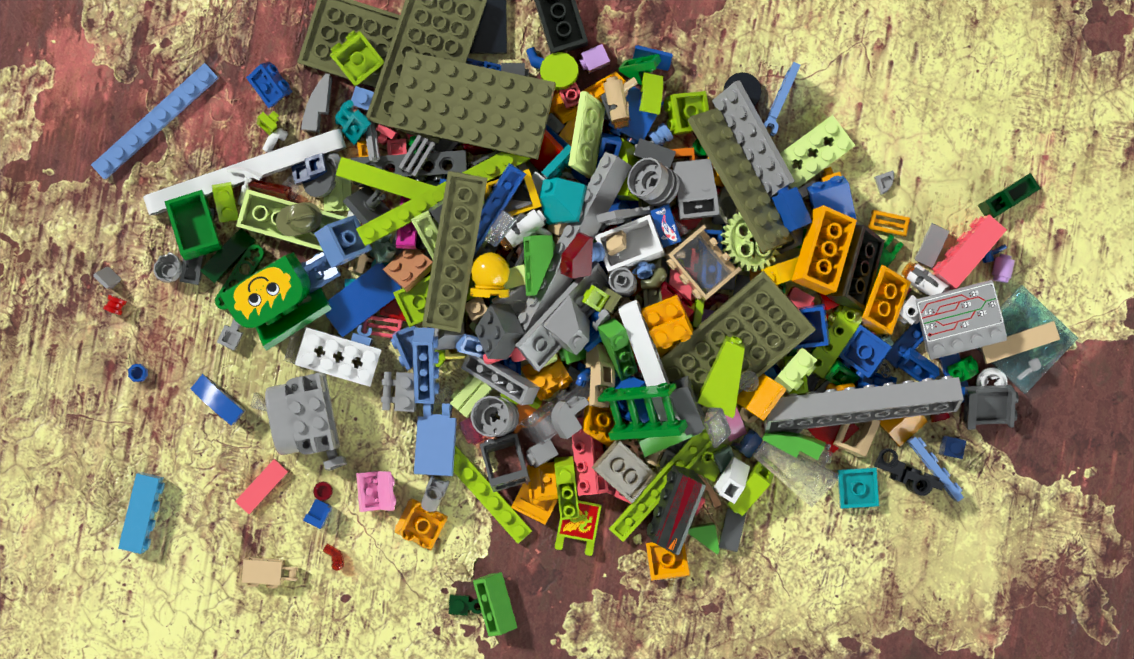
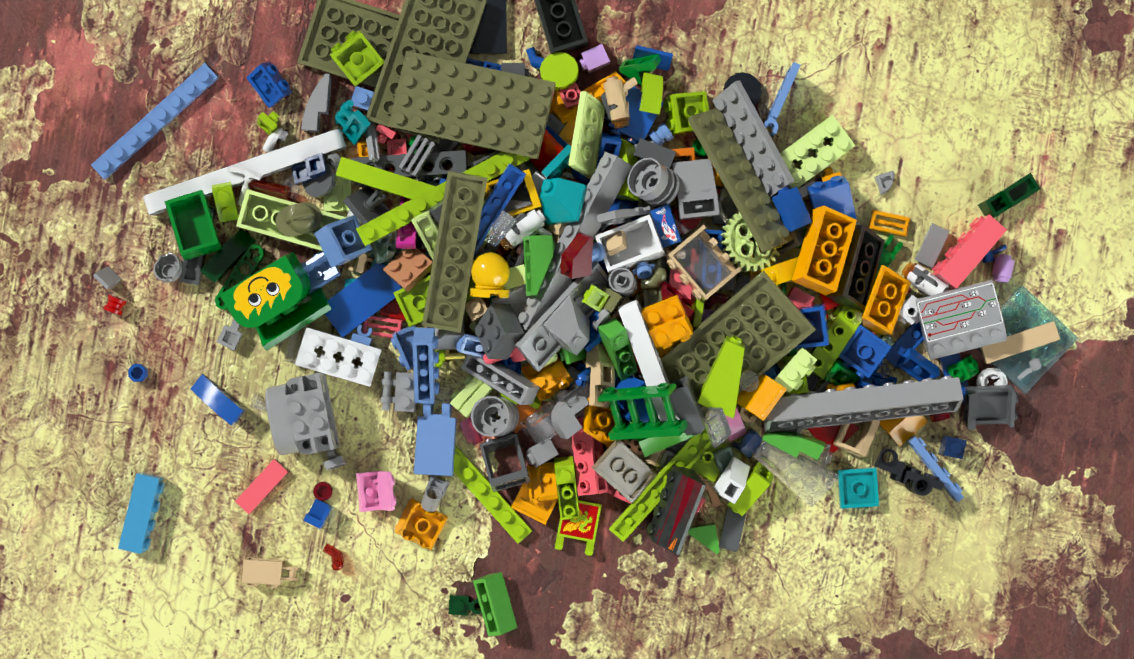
light orange slope [646,542,690,581] -> none

